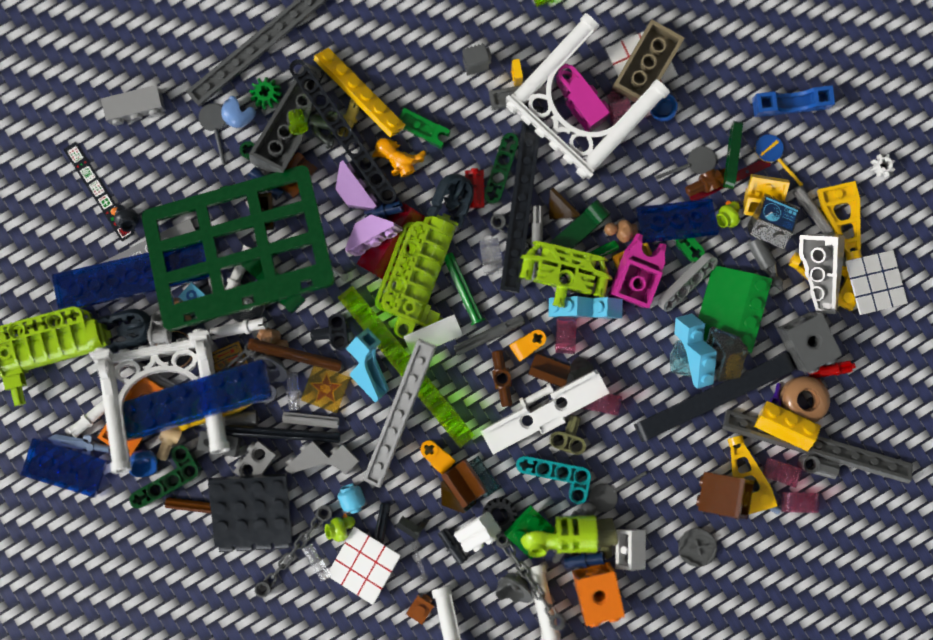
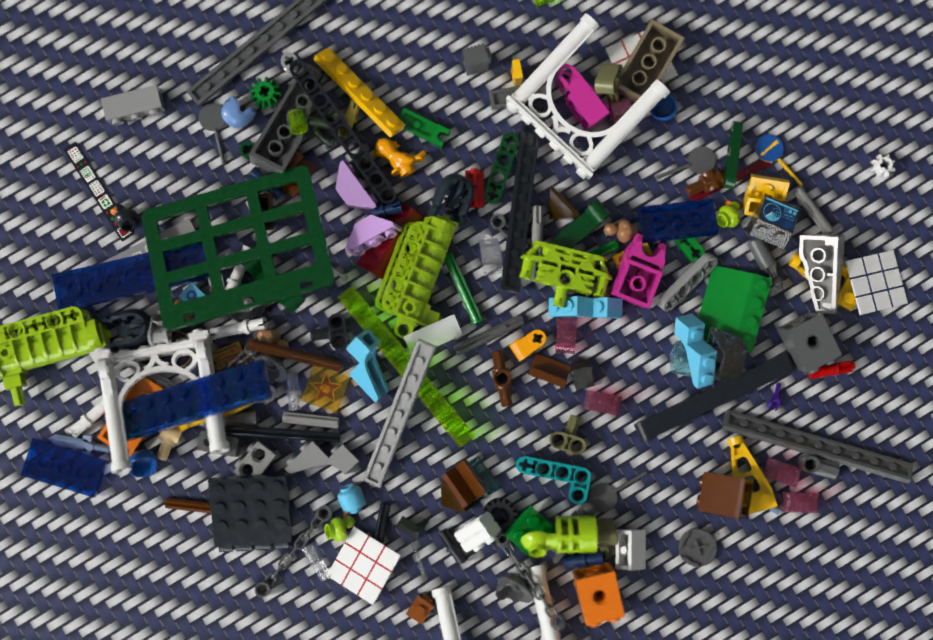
dark green beam [129,445,202,509] -> none
light orange piece [421,440,456,475] -> none
white piece [480,369,609,454] -> none
blue arch [752,85,835,117] -> none
yellow brick [754,401,821,452] -> none
medium nougat piece [779,376,830,423] -> none
yellow plate [817,181,862,261] -> none
none -> light grey bush [281,52,299,73]
none -> olive beam [595,64,623,104]

